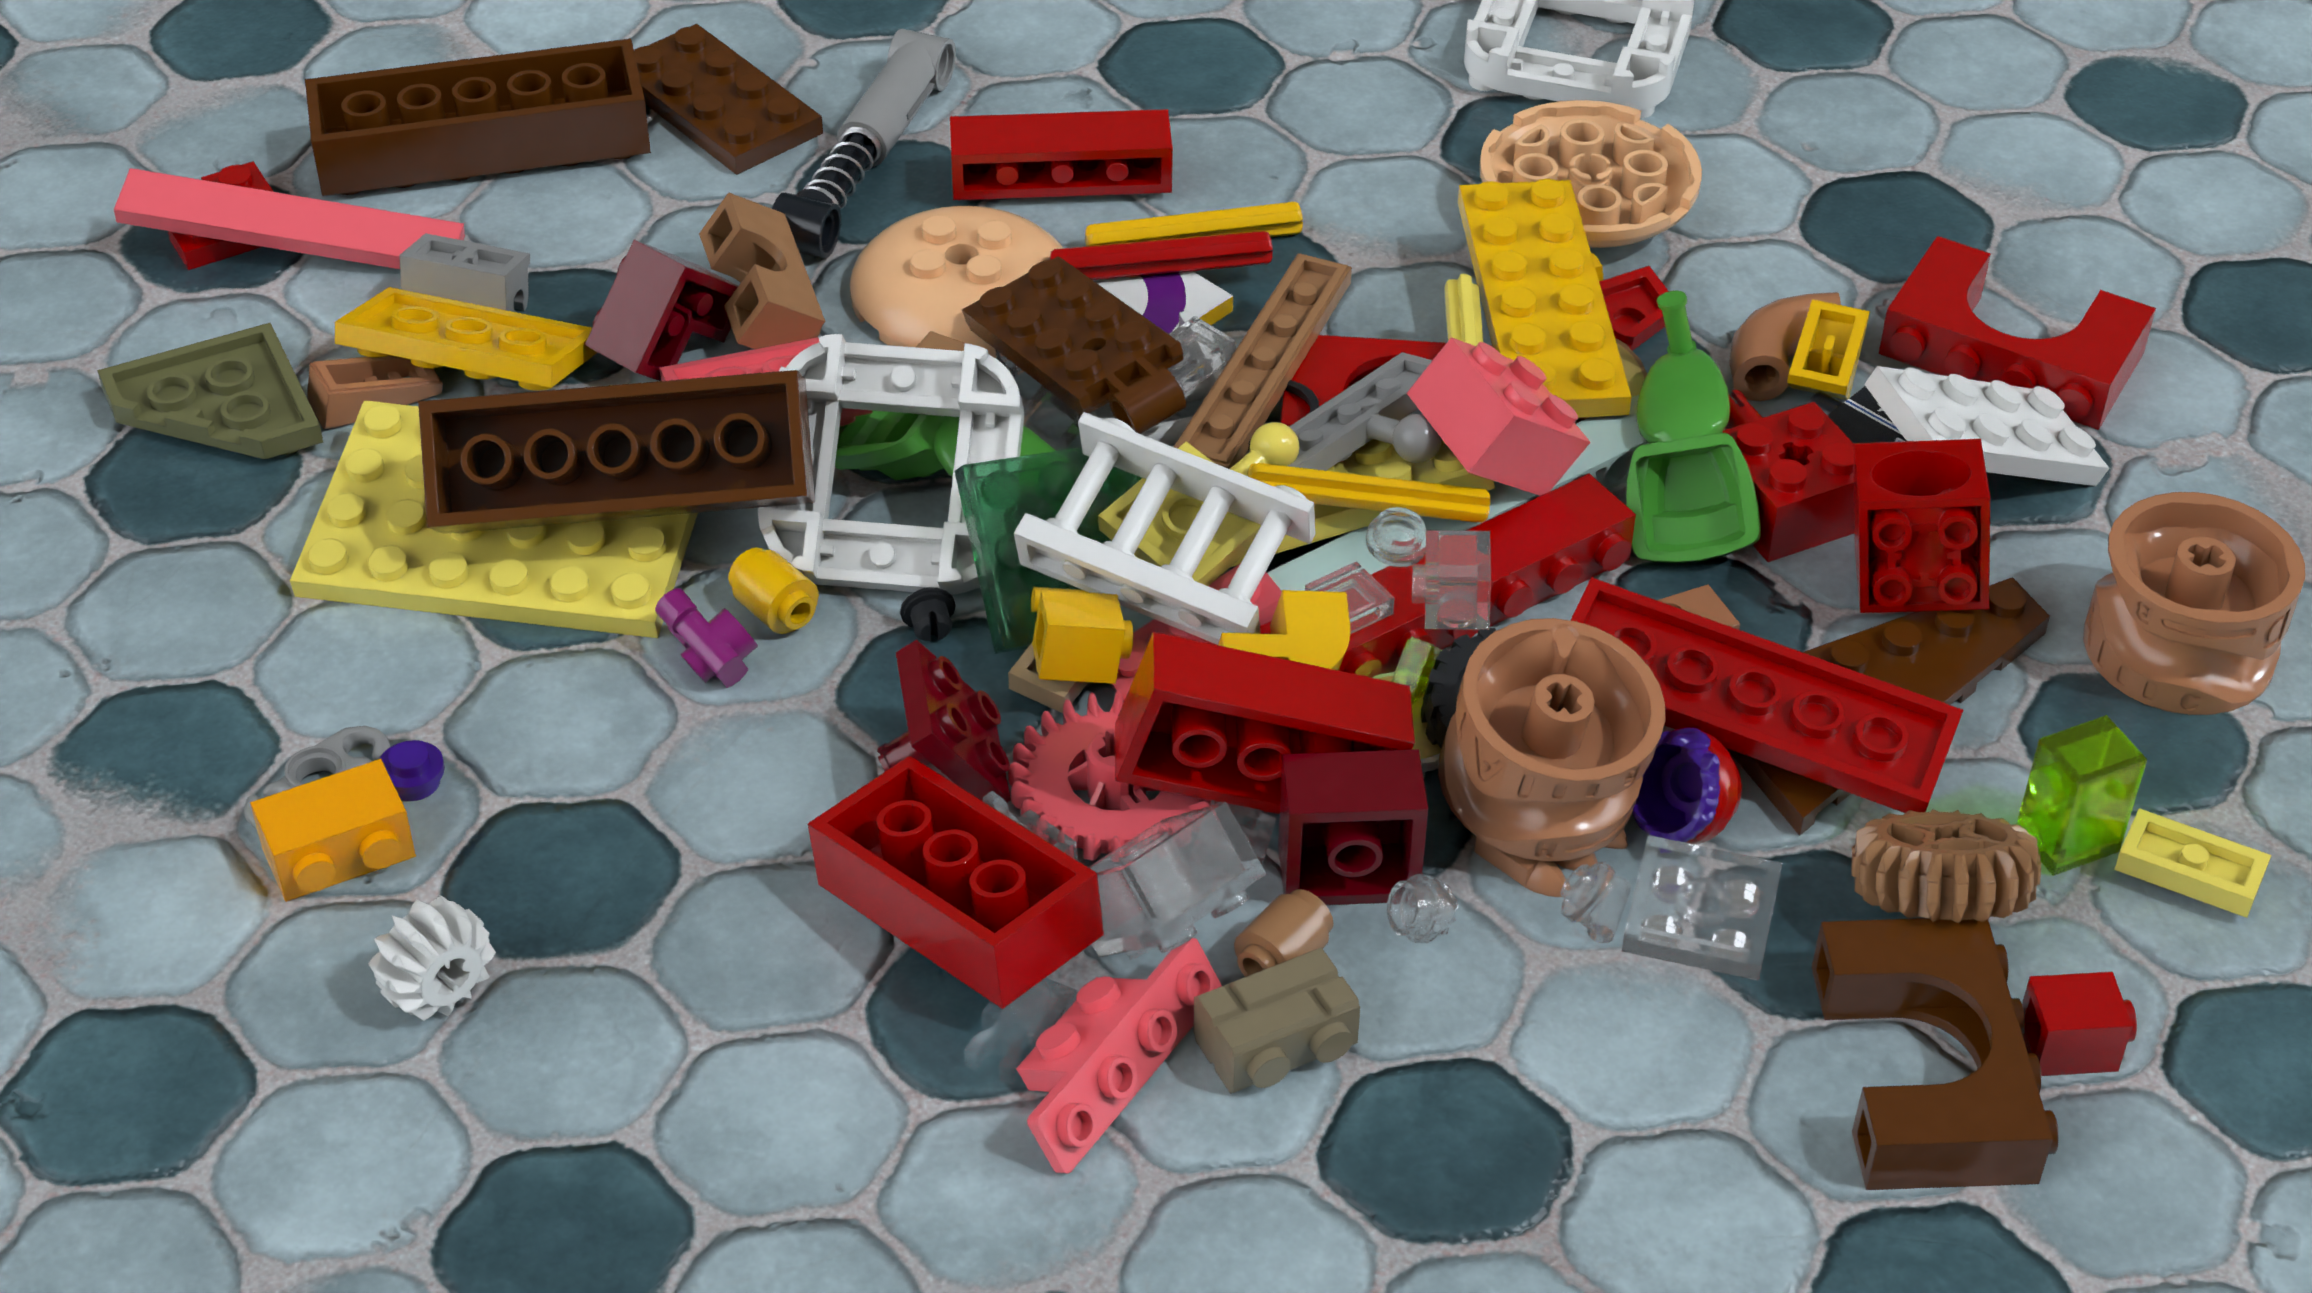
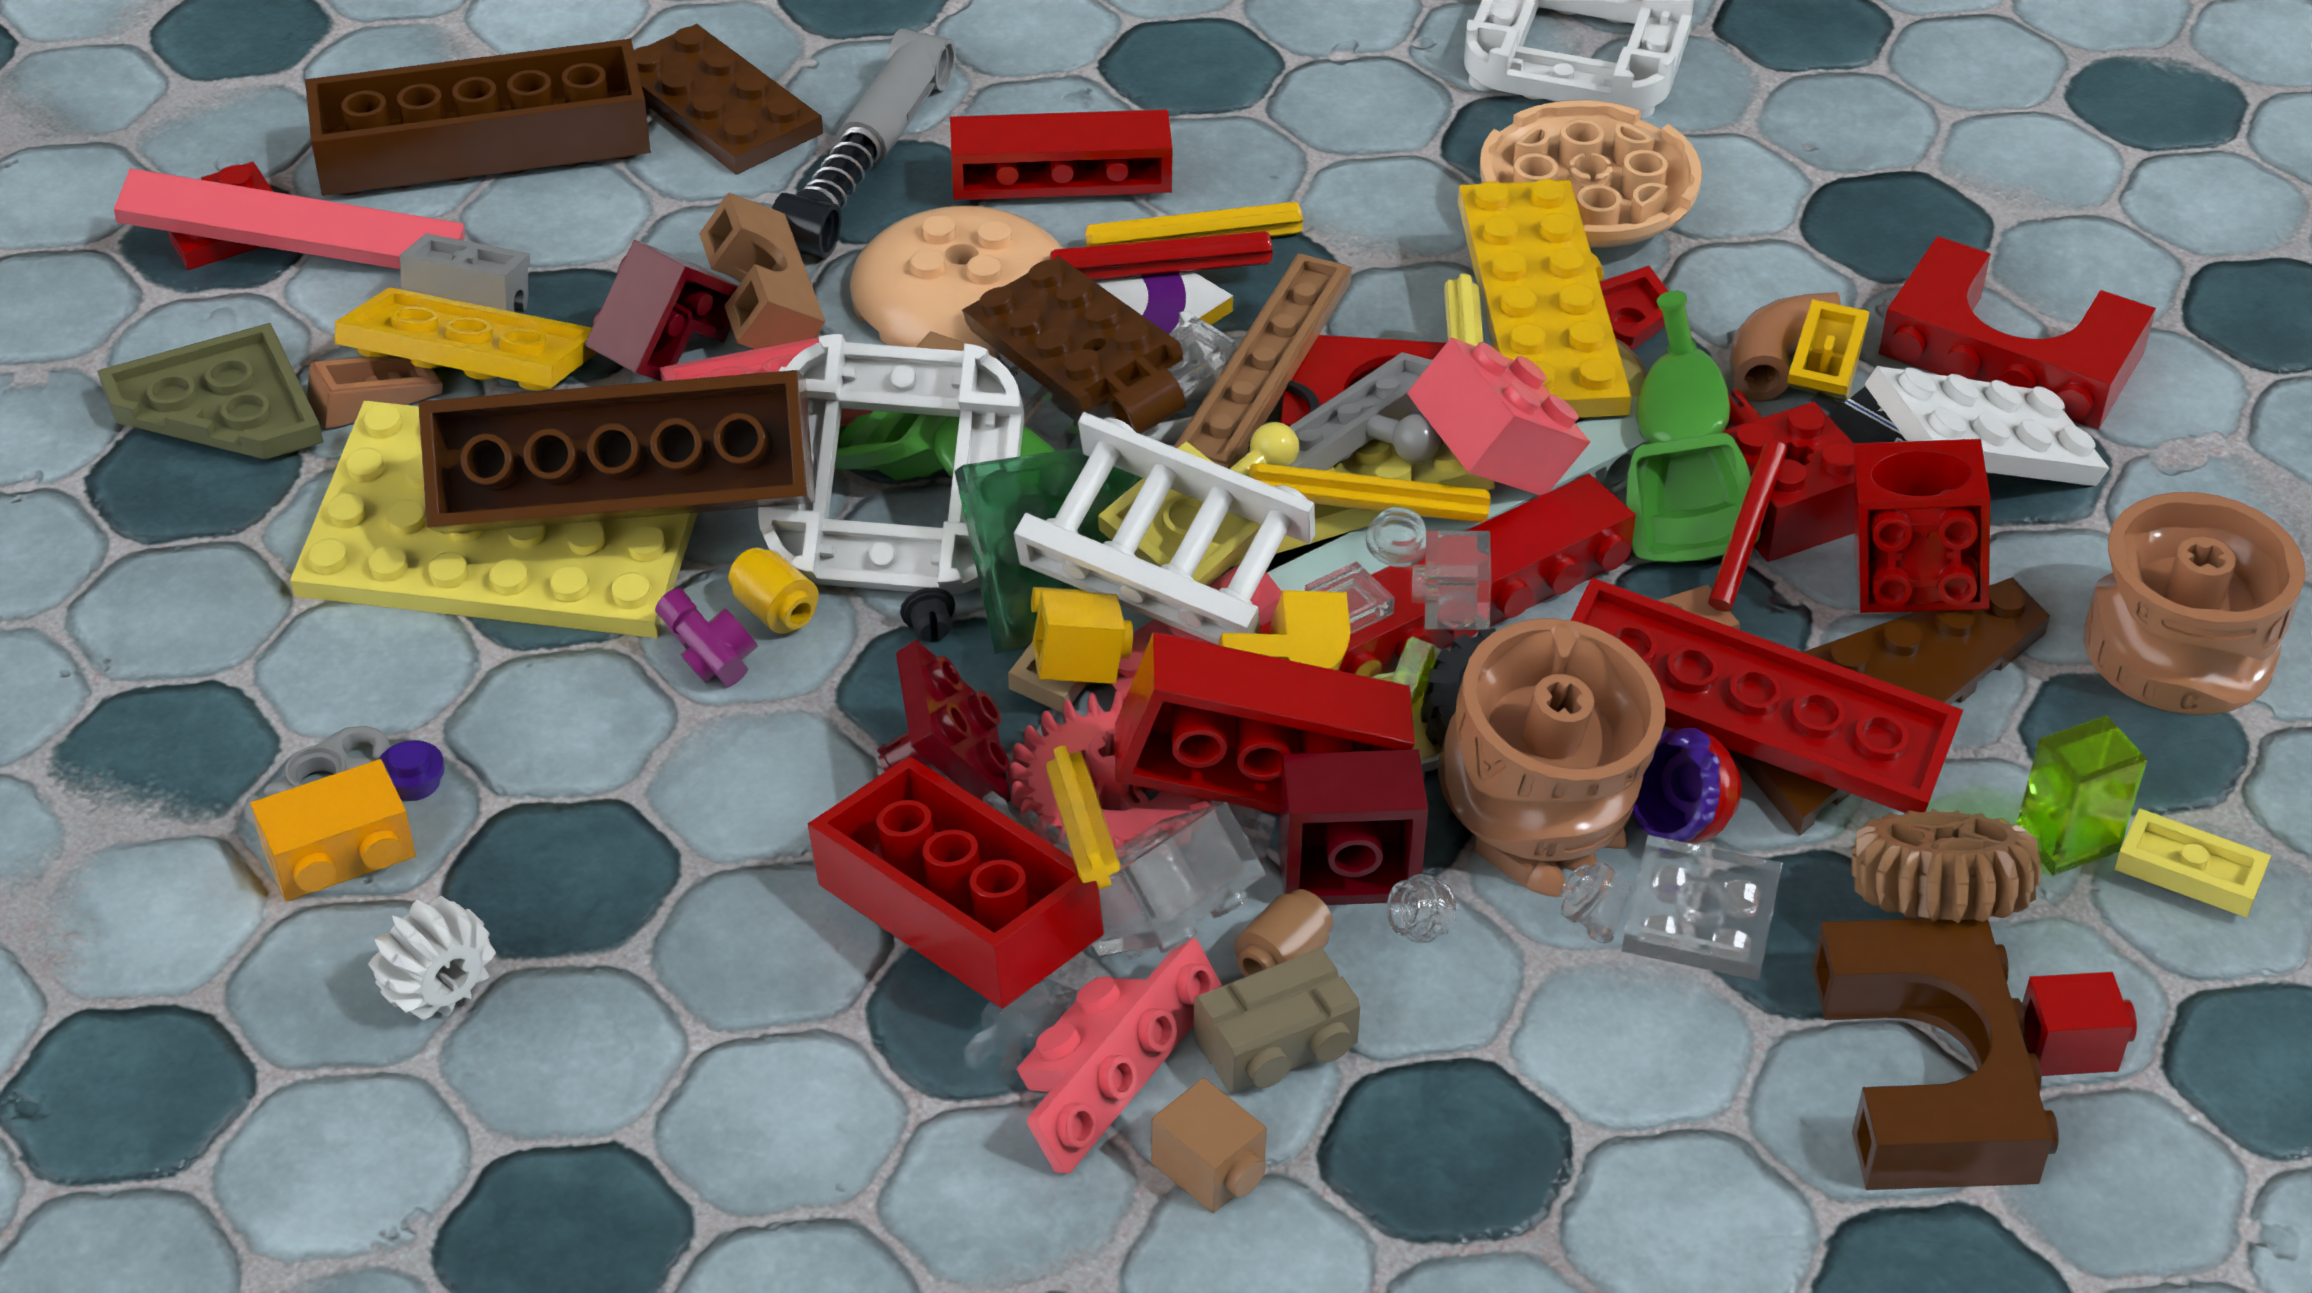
none -> yellow axle [1045,745,1121,889]
none -> medium nougat brick [1151,1077,1267,1214]
none -> red bar [1708,440,1788,612]

